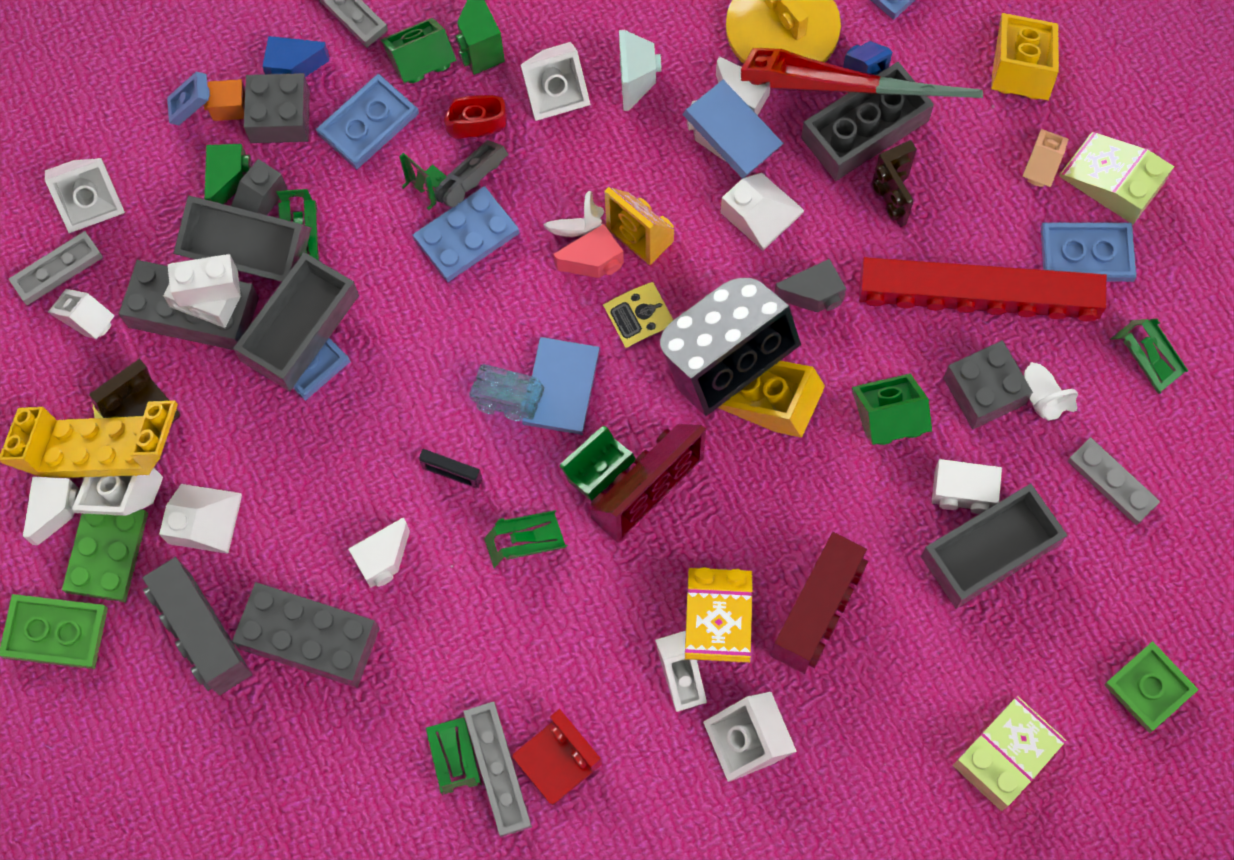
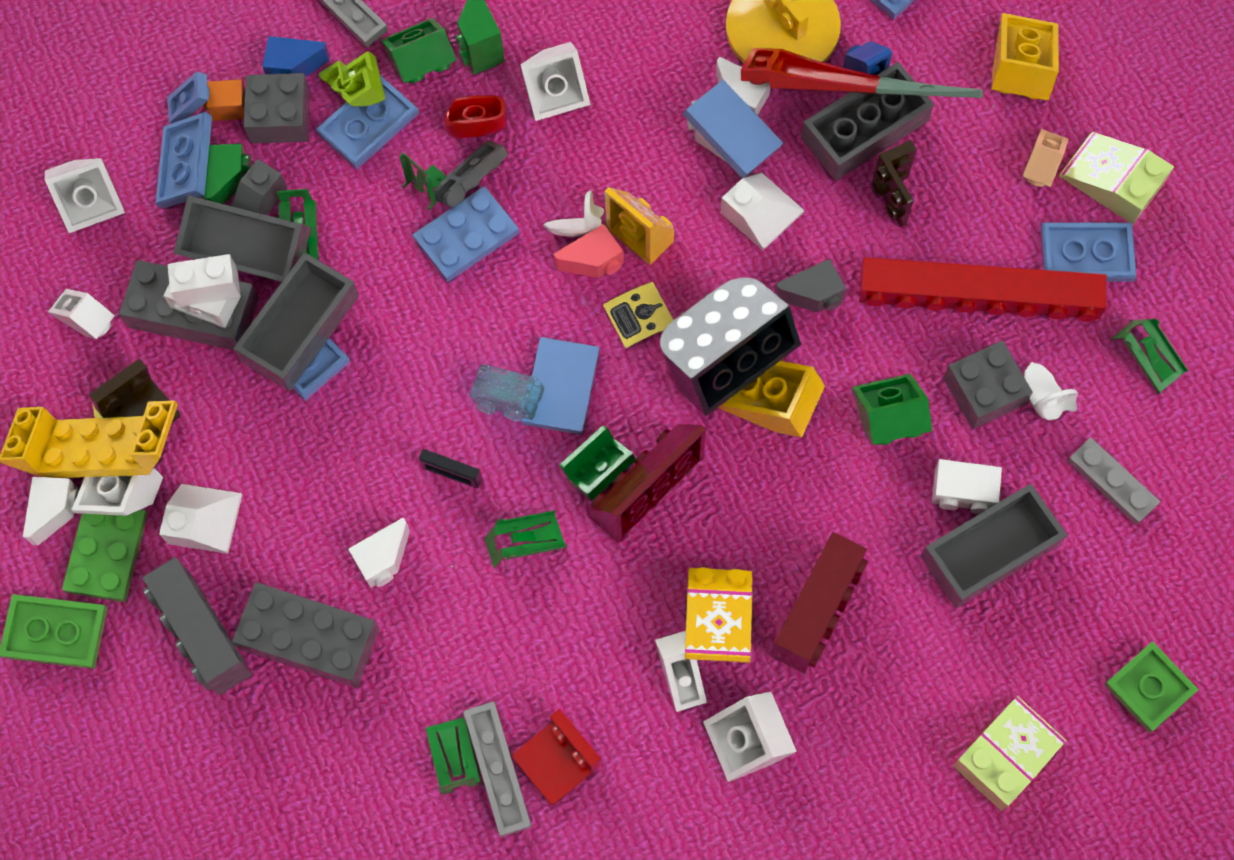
light grey plate [9,231,103,305] -> none
light aqua slope [619,30,661,111] -> none
none -> medium blue tile [156,112,212,209]
none -> lime slope [319,51,385,107]

